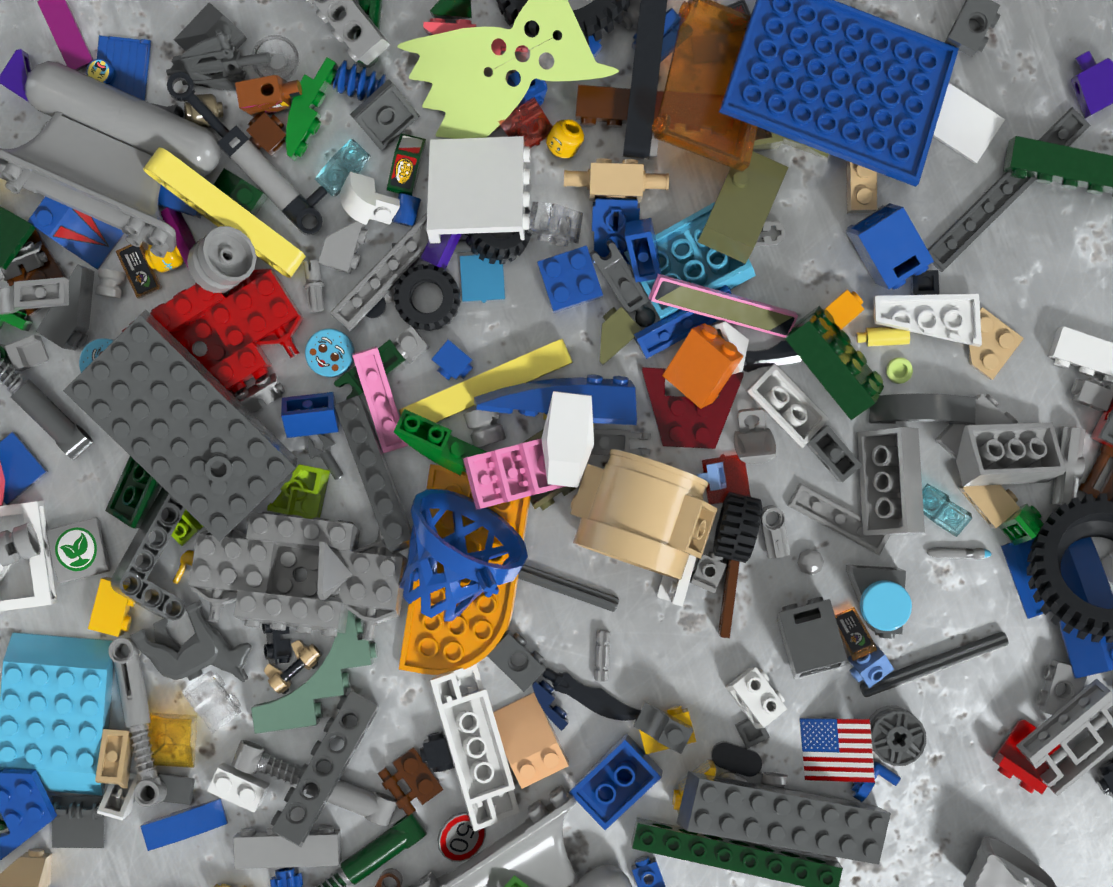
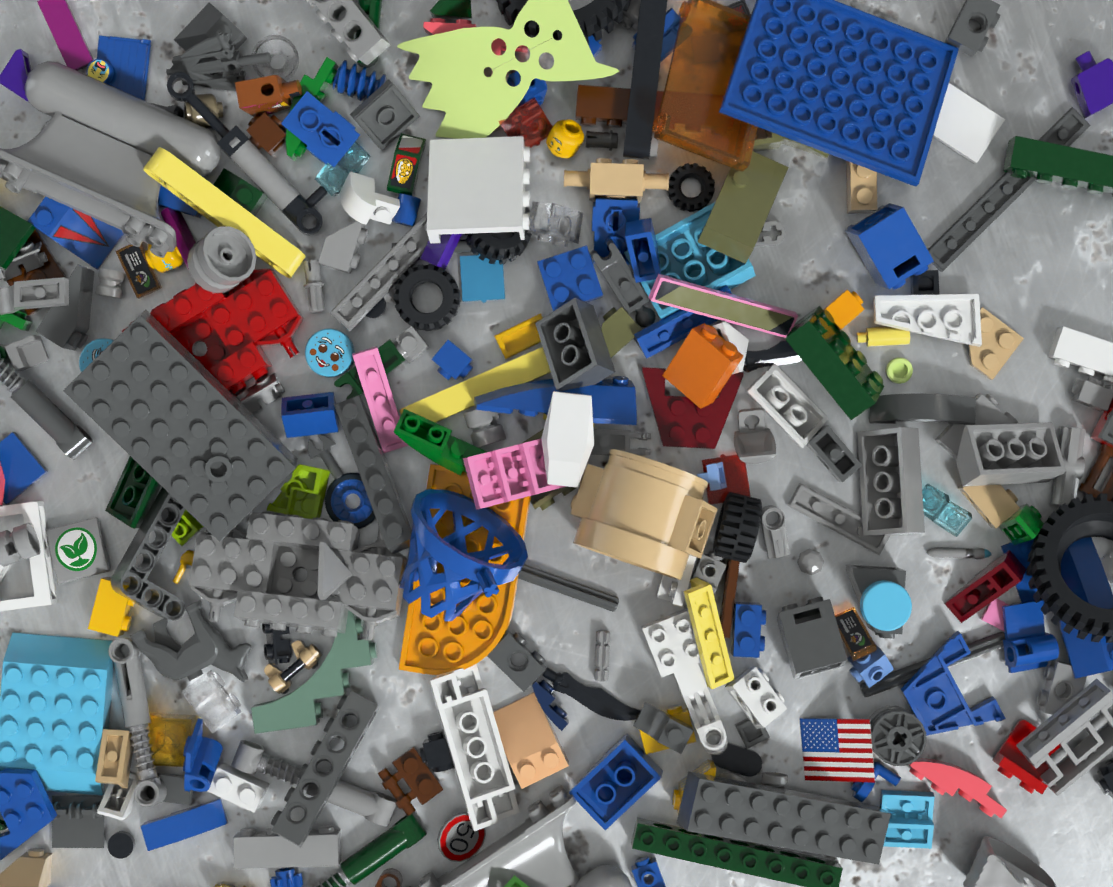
none -> black tile [108,831,135,859]
none -> blue piece [183,718,223,792]
none -> blue piece [281,91,360,167]
none -> blue wheel [325,473,376,529]
none -> yellow tile [494,313,543,359]
none -> dark grey slope [535,298,615,391]
none -> dark grey pin [586,130,618,151]
none -> white brick [641,608,728,755]
none -> black tyre [667,163,715,212]
none -> light yellow fence [683,577,735,689]
none -> blue brick [731,602,766,658]
none -> medium azure slope [880,790,935,849]
none -> blue wing [901,631,1006,736]
none -> coral slope [908,758,1007,818]
none -> dark red slope [944,550,1027,623]
none -> bright pink tile [980,599,1009,631]
none -> blue piece [1002,600,1059,673]

